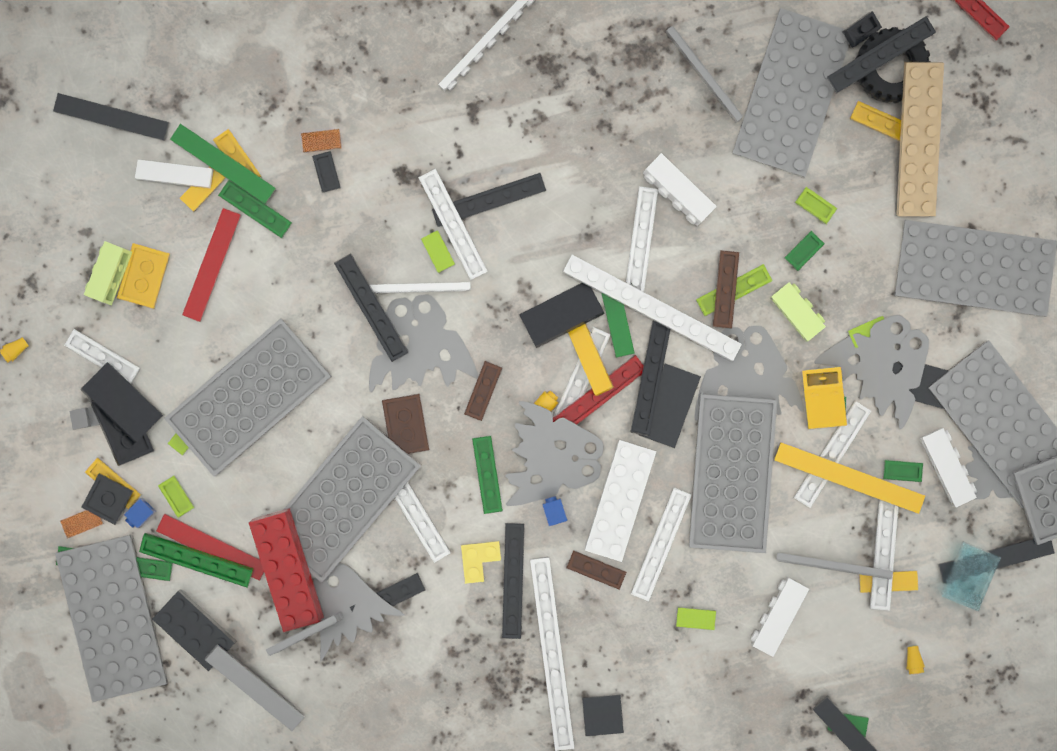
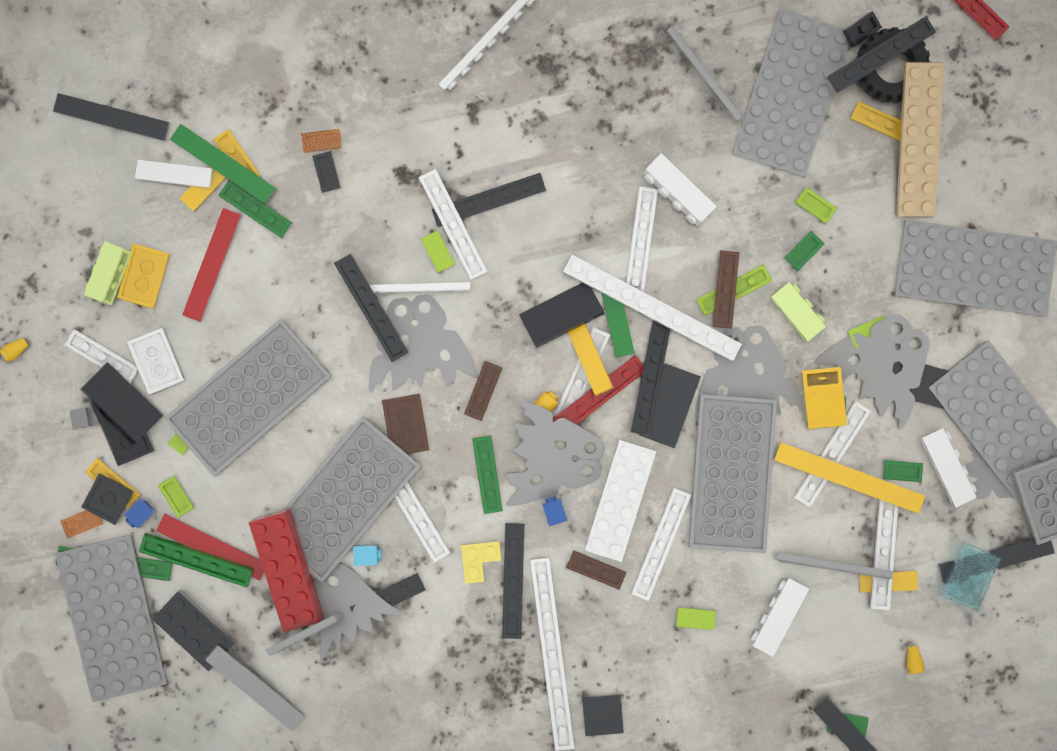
none -> white tile [126,328,184,395]
none -> medium azure brick [353,545,382,566]

